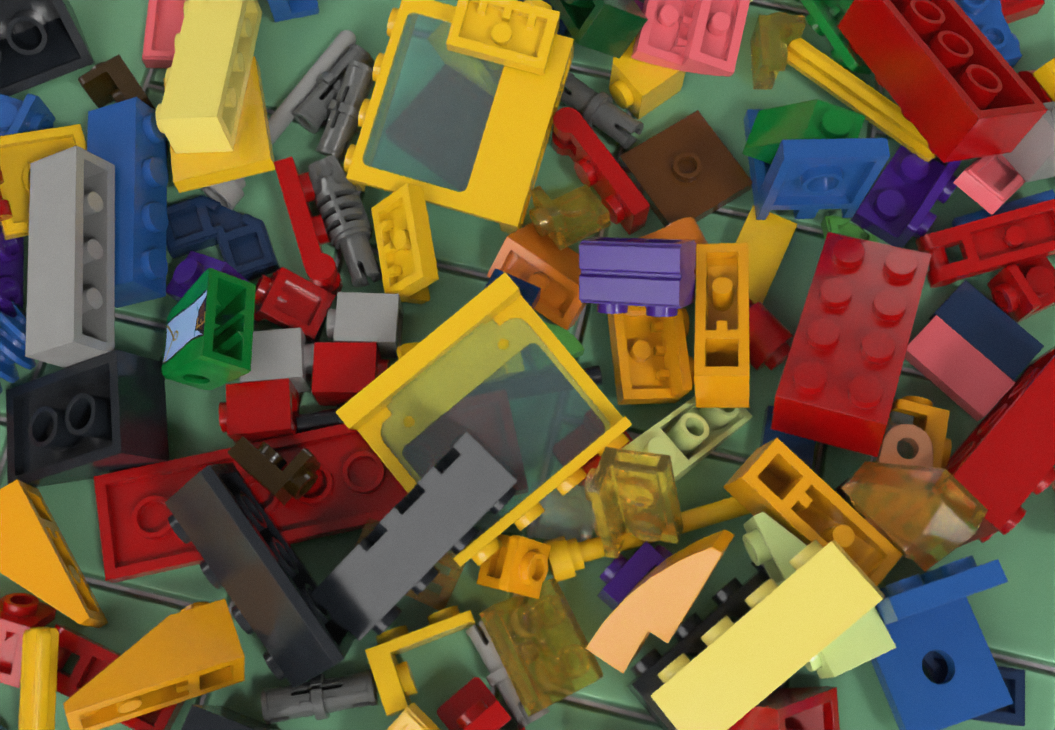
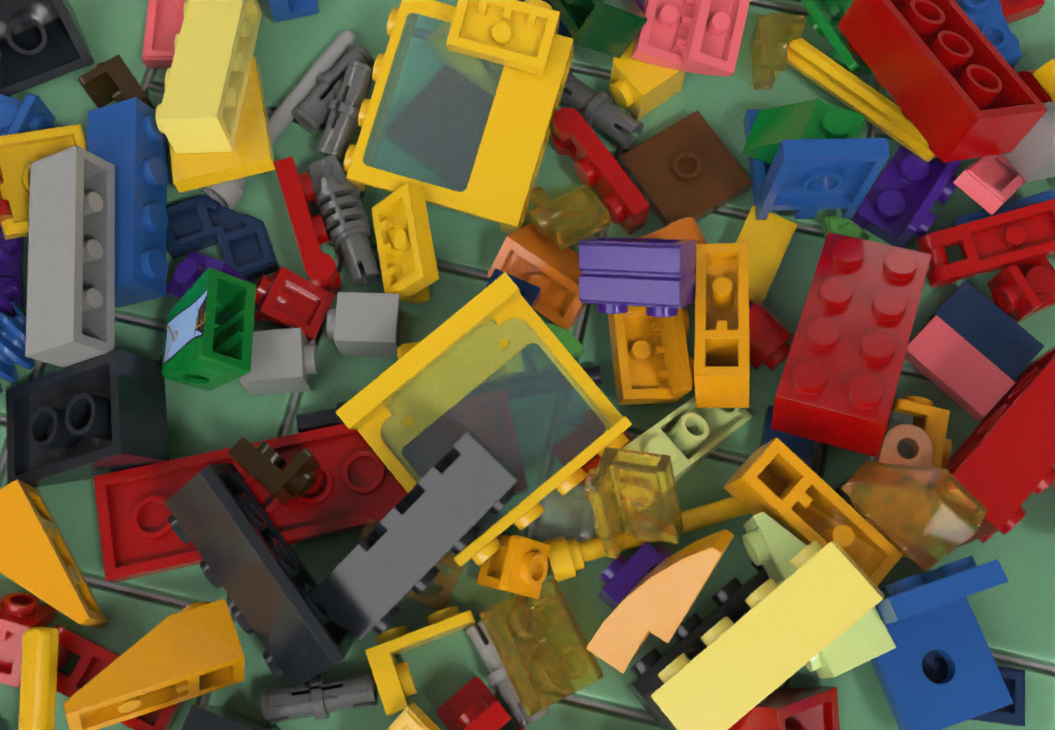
red brick [218,378,299,443] -> none
red brick [312,342,390,406] -> none

